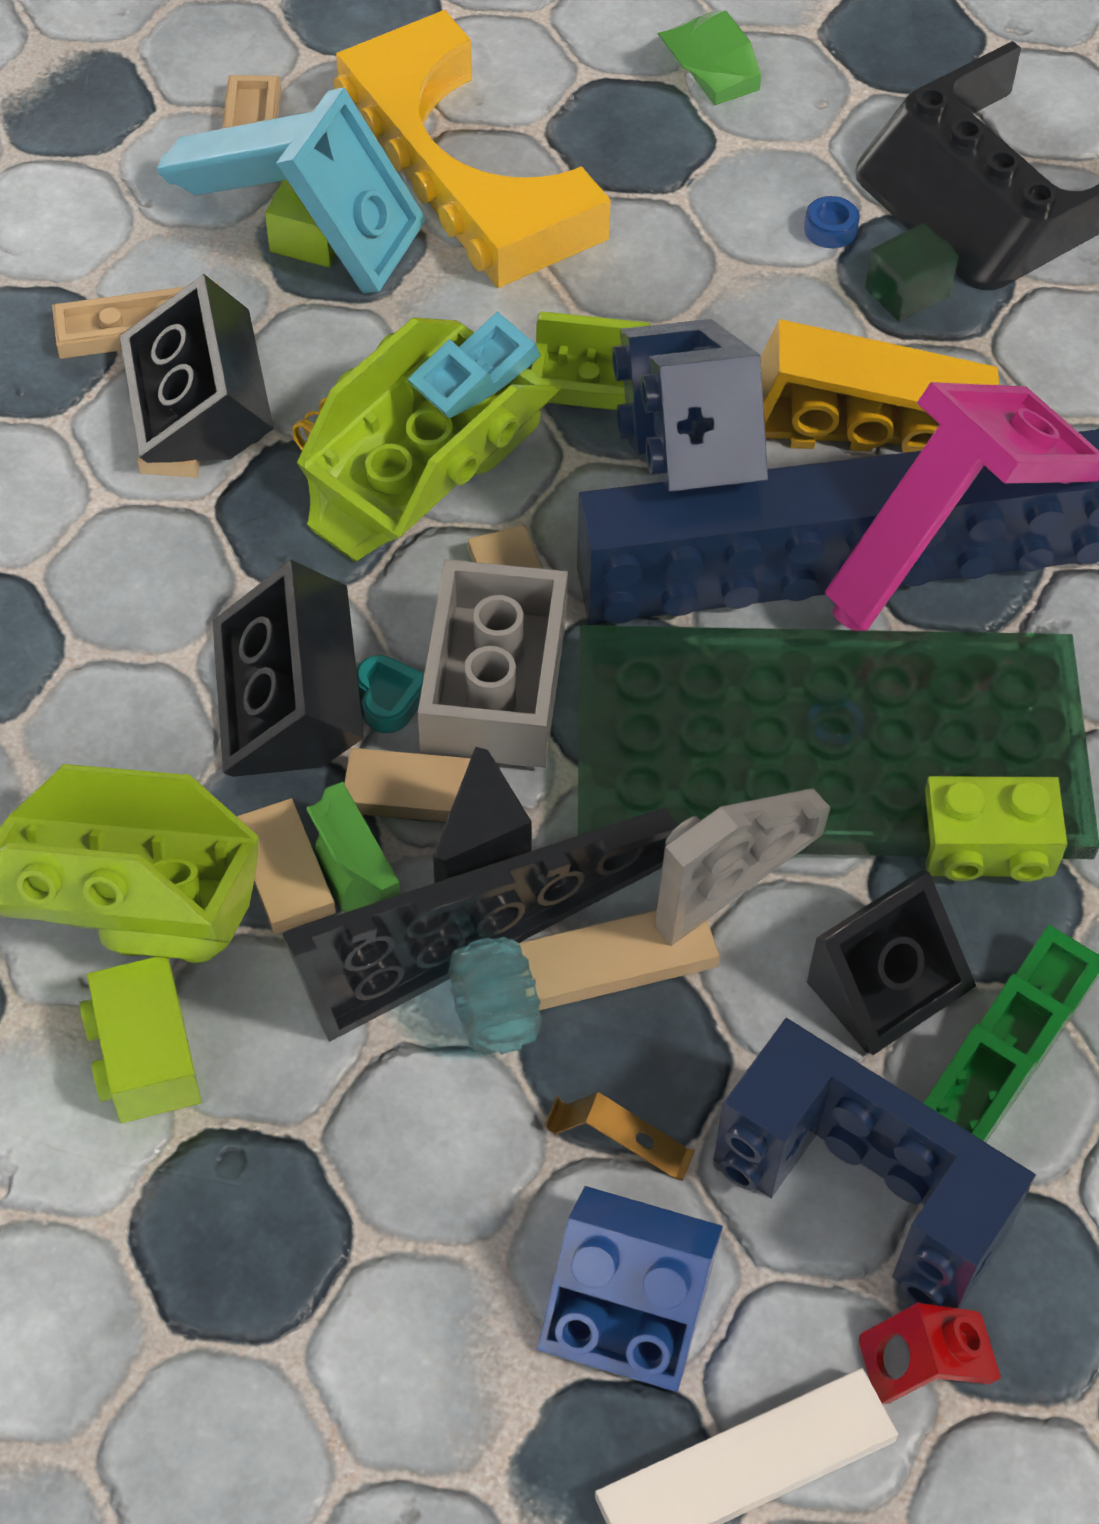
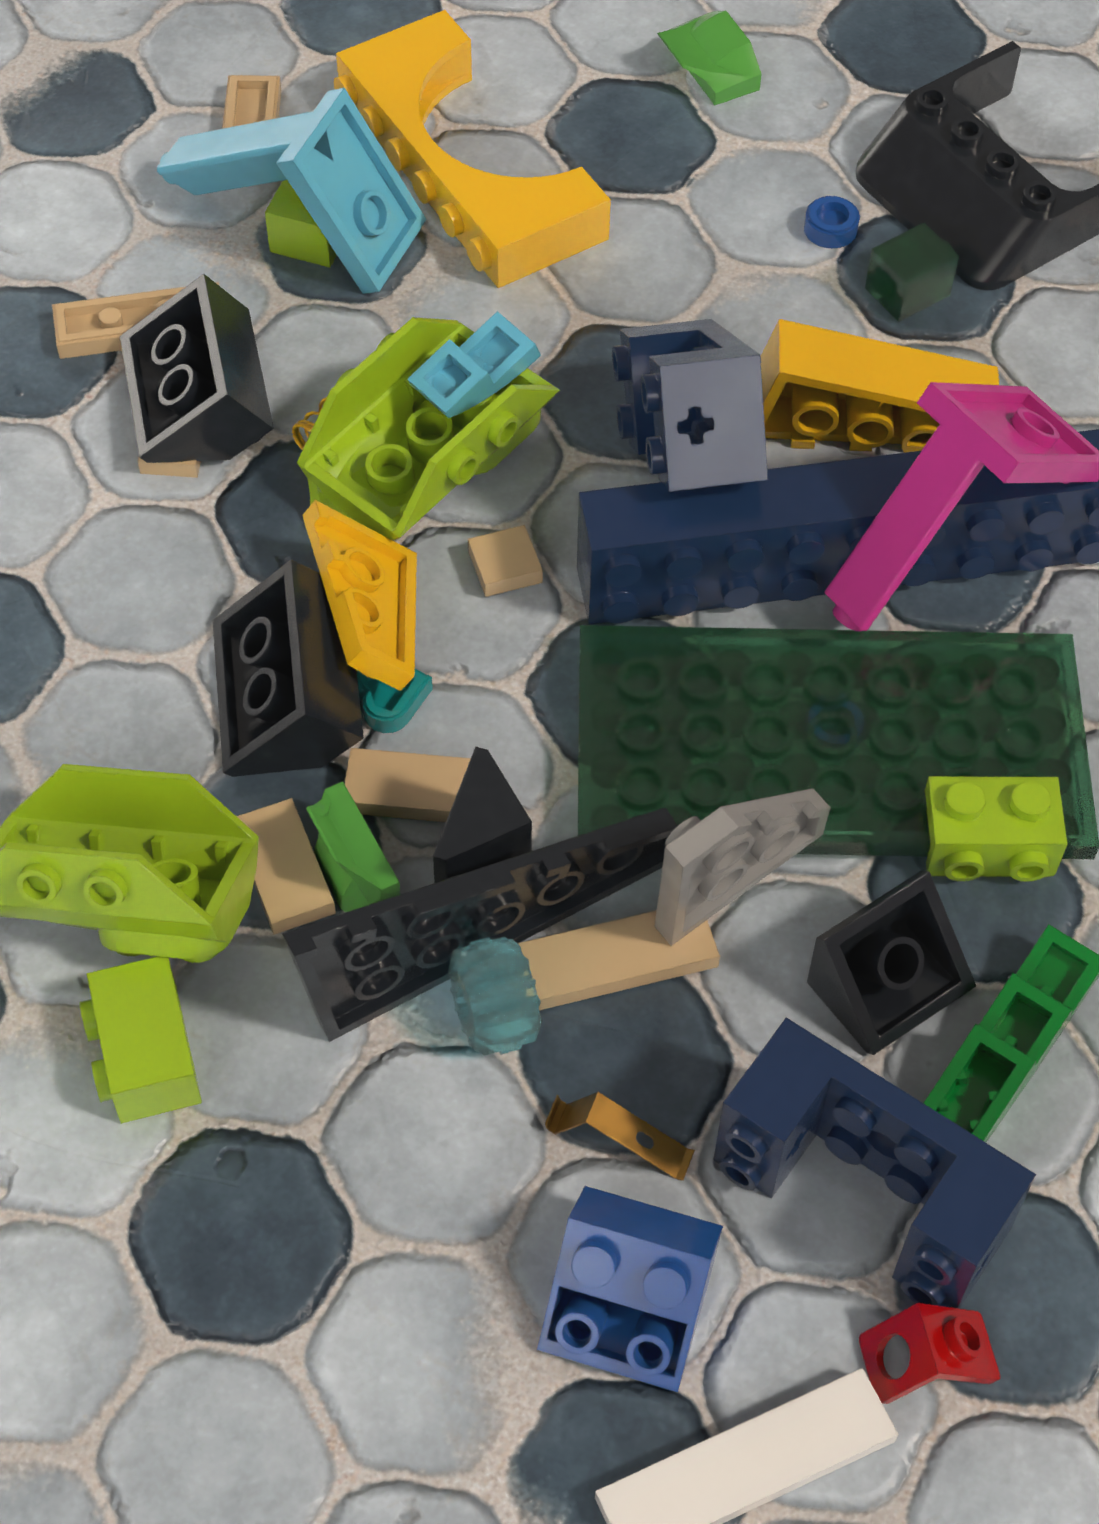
light grey brick [418,559,568,768] -> none
lime bracket [531,311,651,410] -> none
none -> yellow wing [302,500,417,691]

